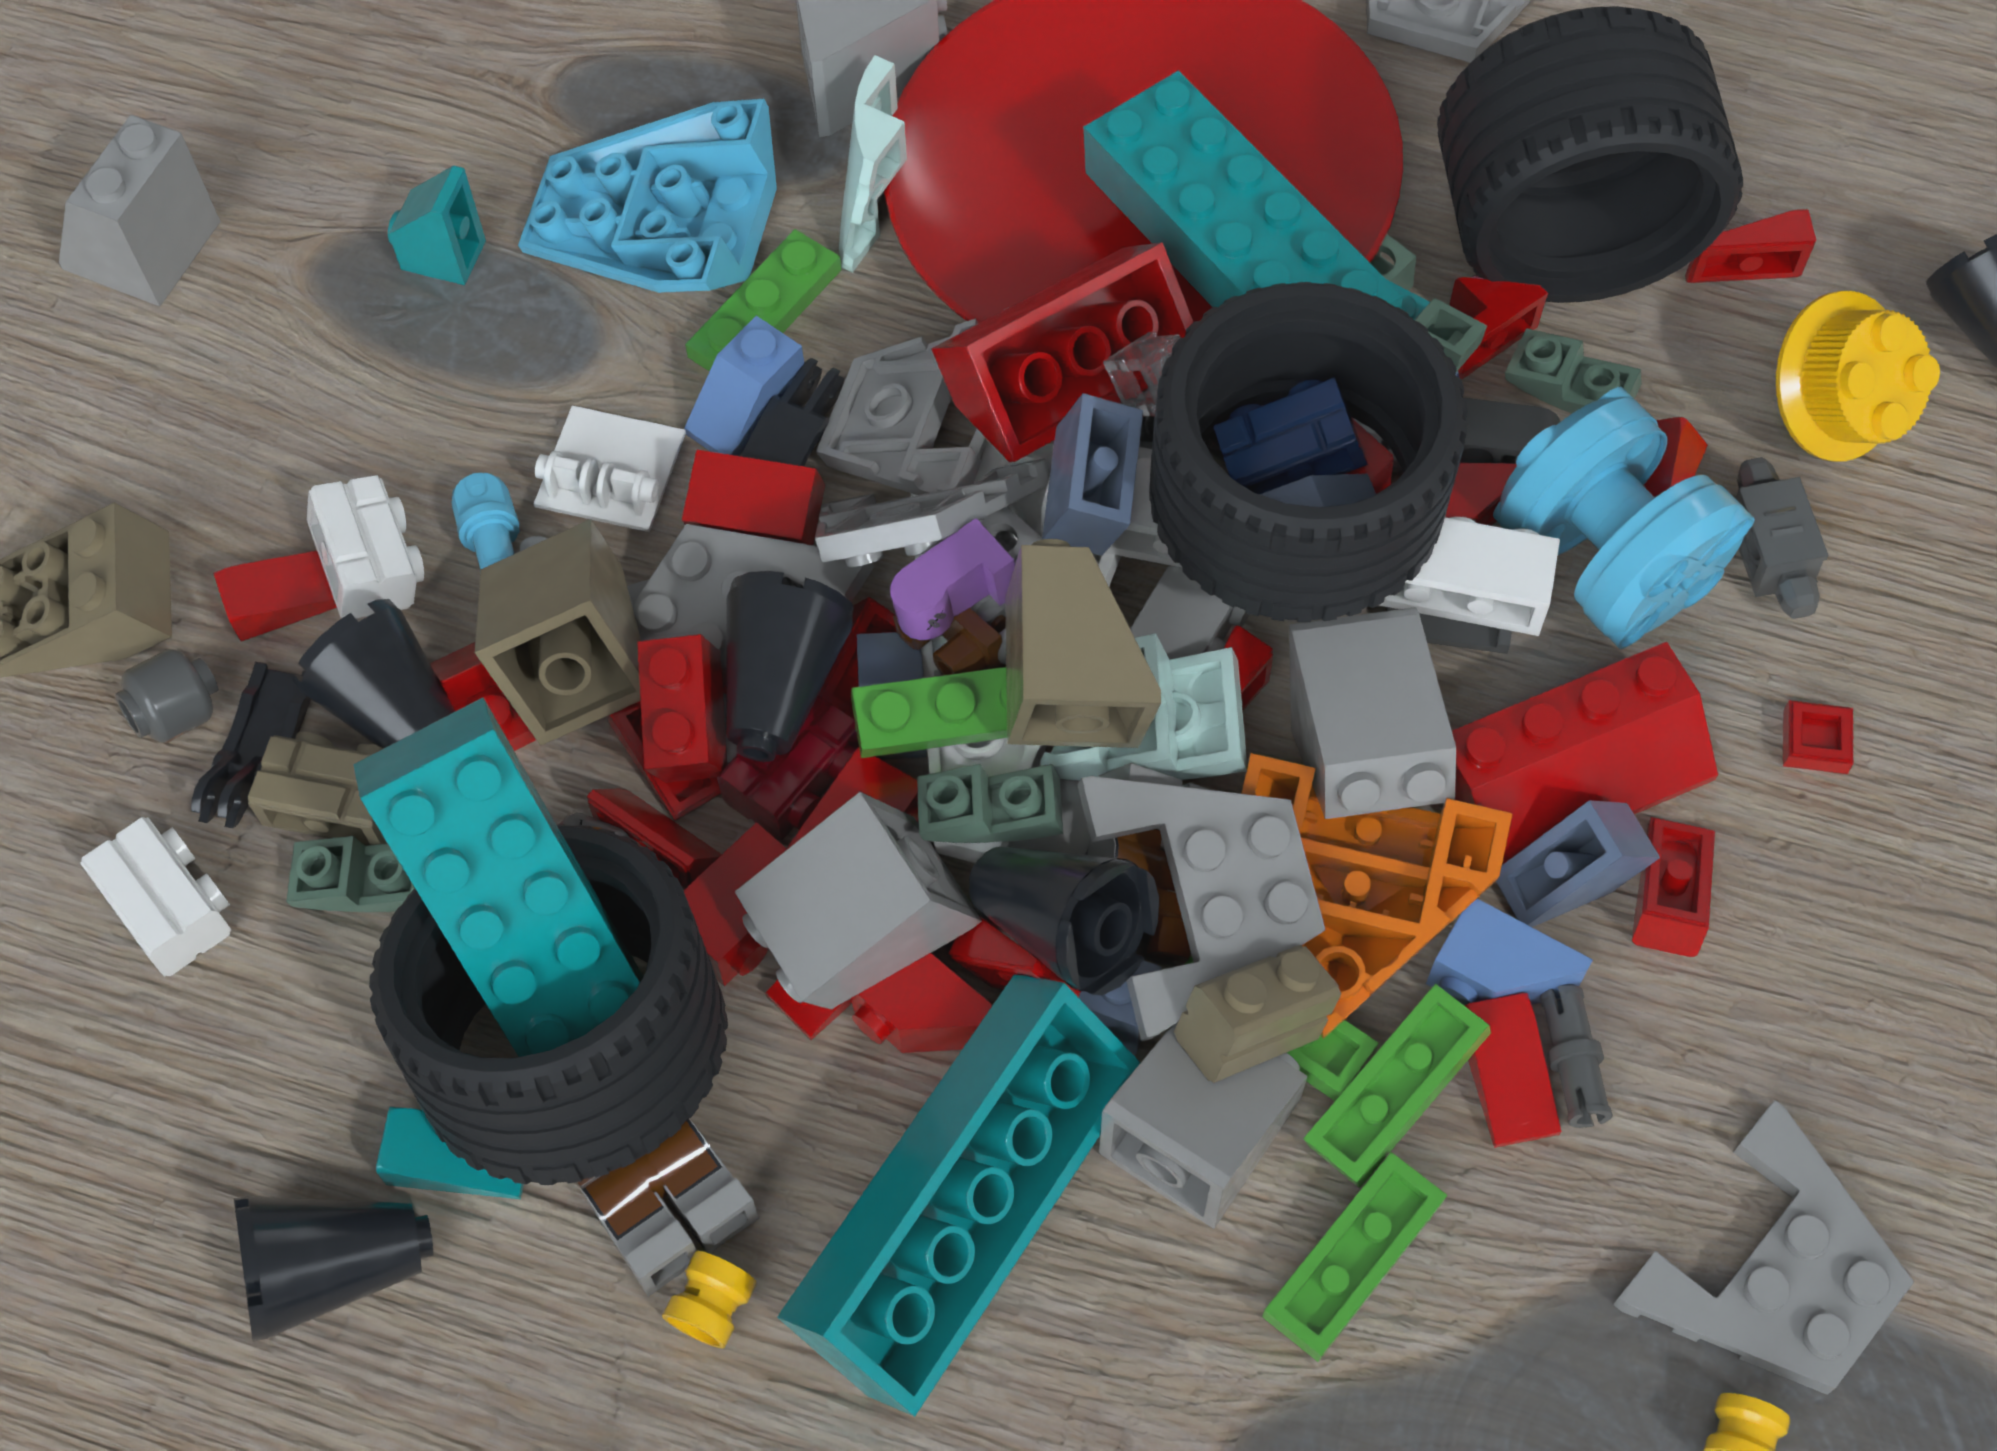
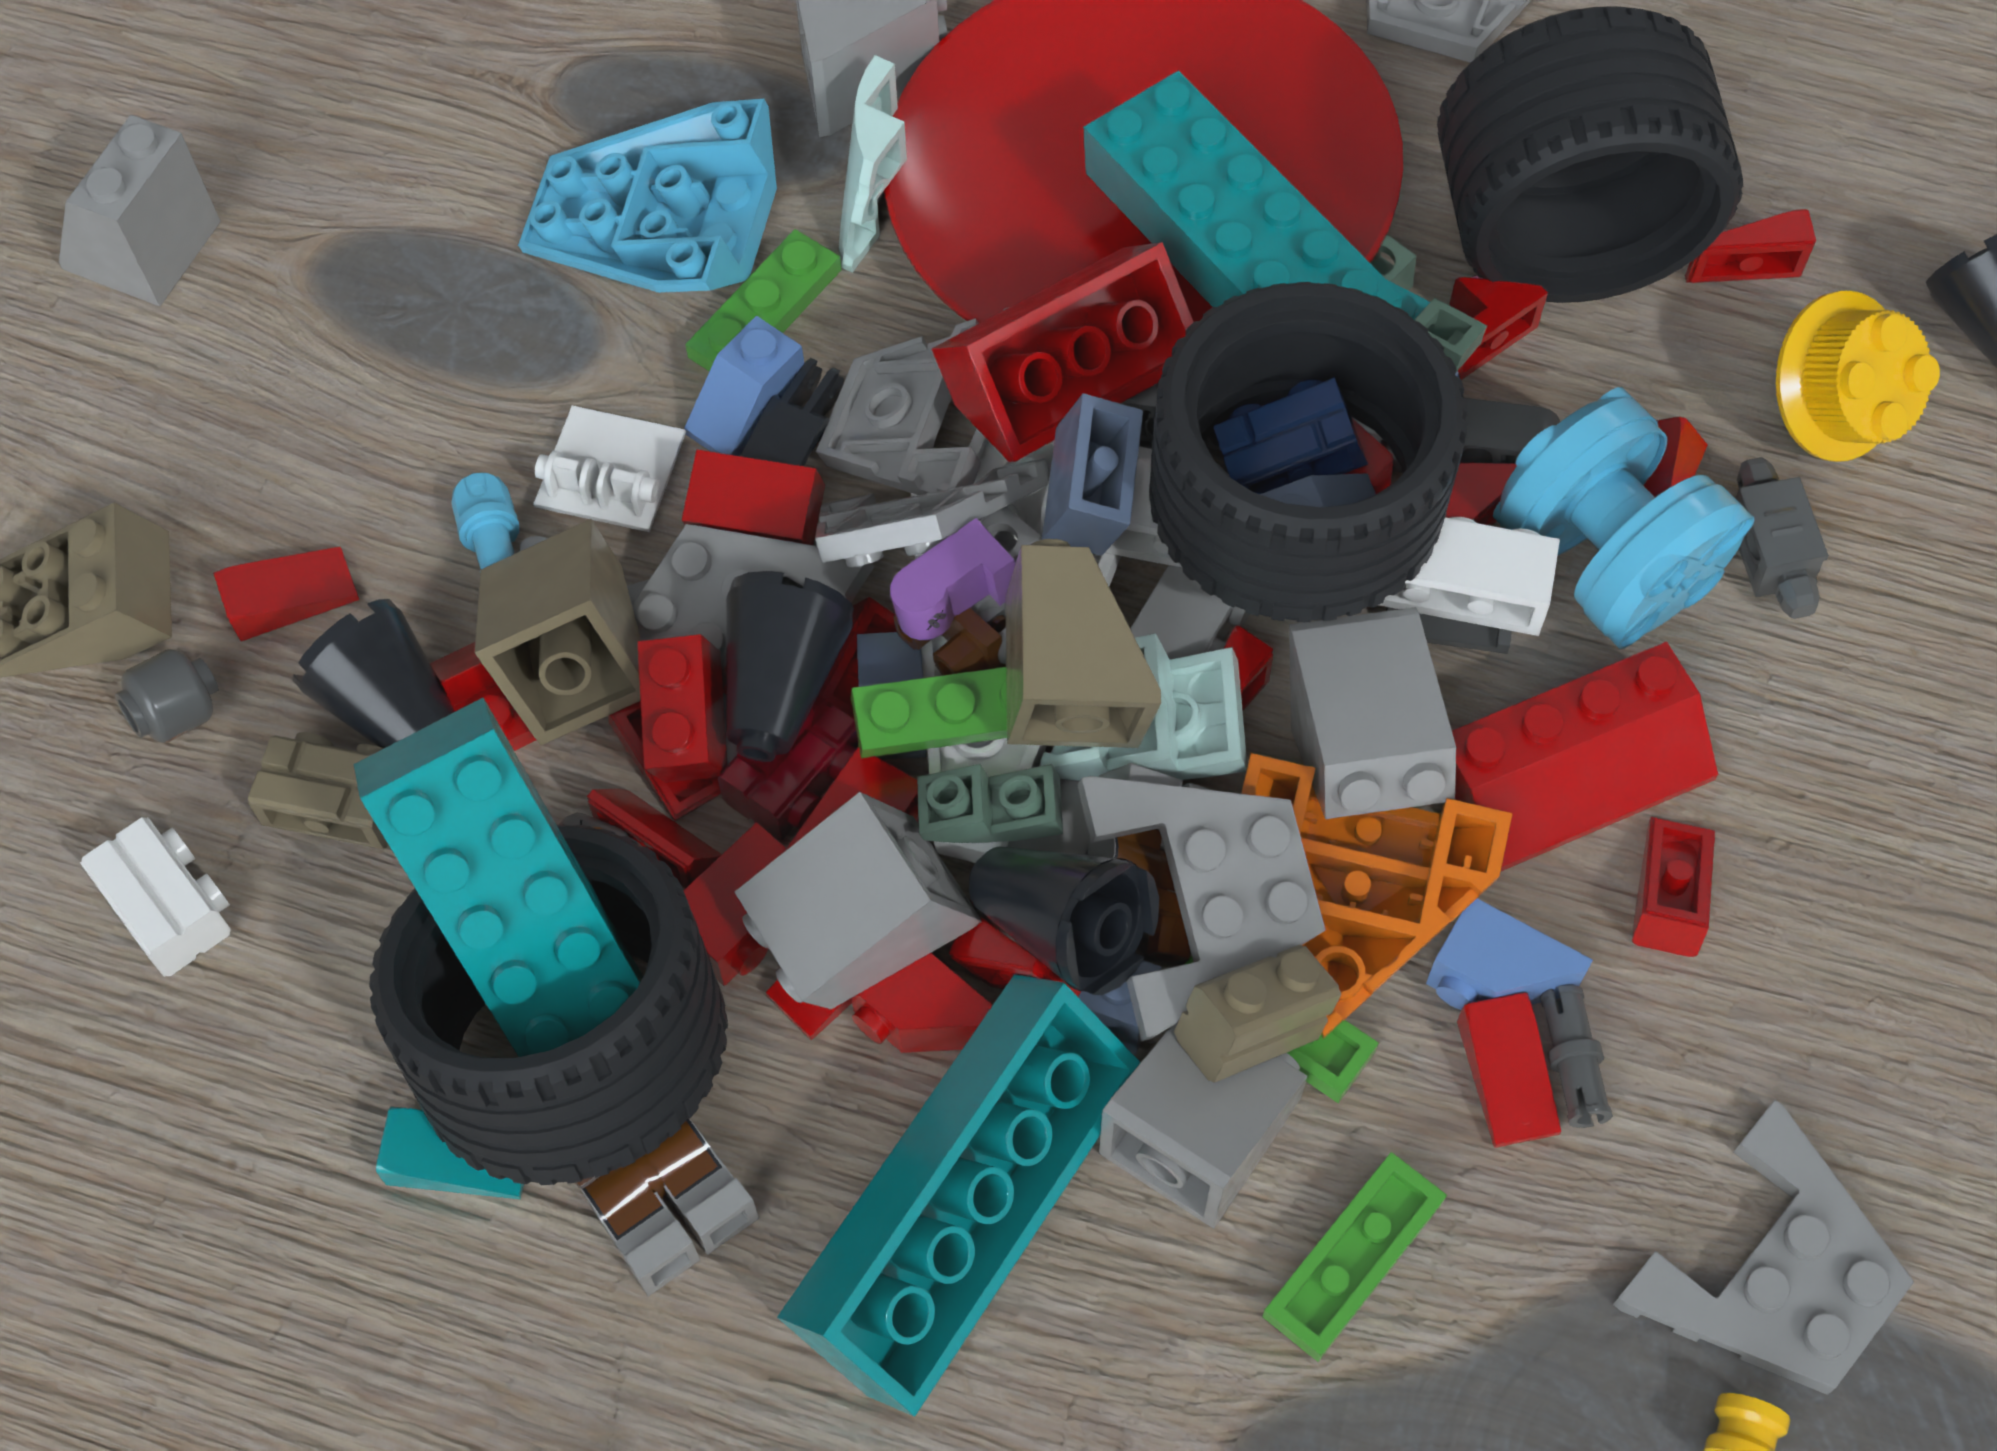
black arm [191,661,311,828] -> none
black cone [233,1196,434,1341] -> none
sand green slope [286,836,415,912] -> none
white brick [306,475,424,618] -> none
teal slope [388,165,486,285] -> none
yellow wheel [662,1251,757,1349] -> none
clear brick [1103,331,1181,416] -> none
bright green plate [1303,984,1491,1188] -> none
sand blue slope [1496,800,1660,927] -> none
sand green slope [1505,328,1642,414] -> none
red tile [1783,700,1854,774] -> none

